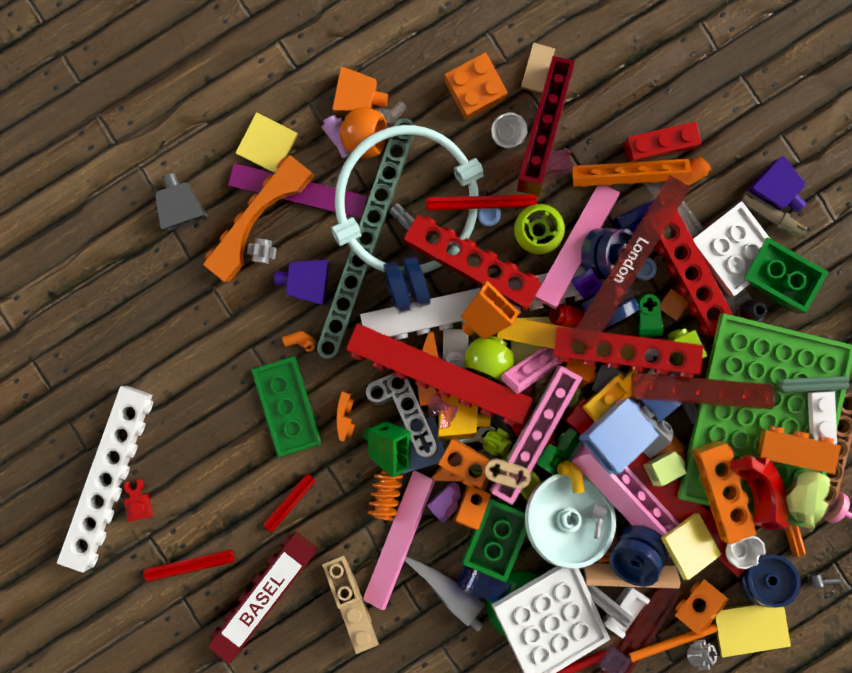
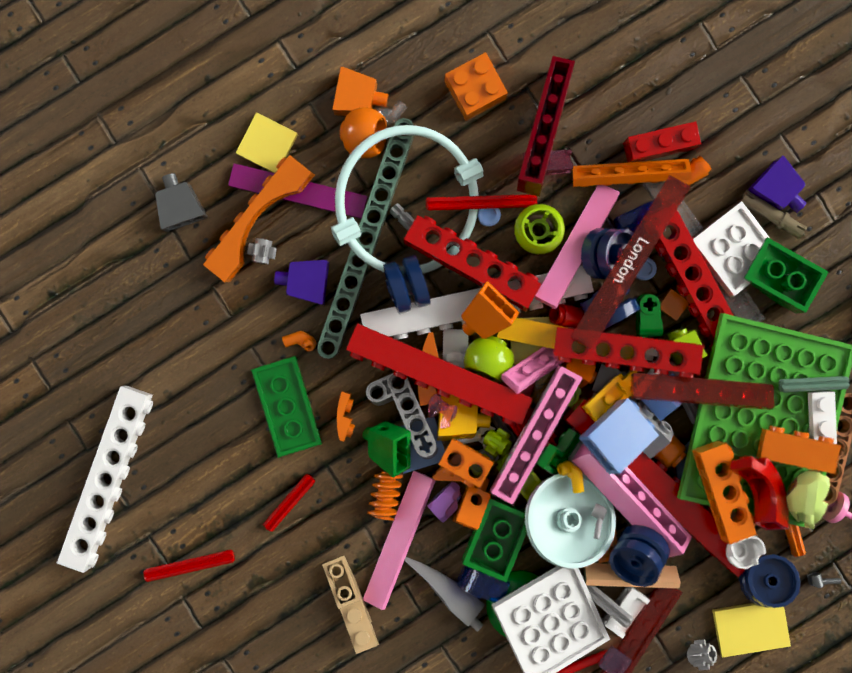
red plate [124,479,153,522] -> none
brick [208,531,318,664] -> none
lavender cone [321,115,350,159] -> none
tan beam [484,459,530,489] -> none
white hair [491,112,528,148] -> none
tan tile [521,43,555,94] -> none
dark purple tile [572,268,605,299] -> none
orange bar [628,623,718,663] -> none
yellowish green brick [643,451,686,486] -> none
light yellow tile [661,513,721,580] -> none
orange brick [675,579,729,636] -> none
black cone [740,300,767,321] -> none

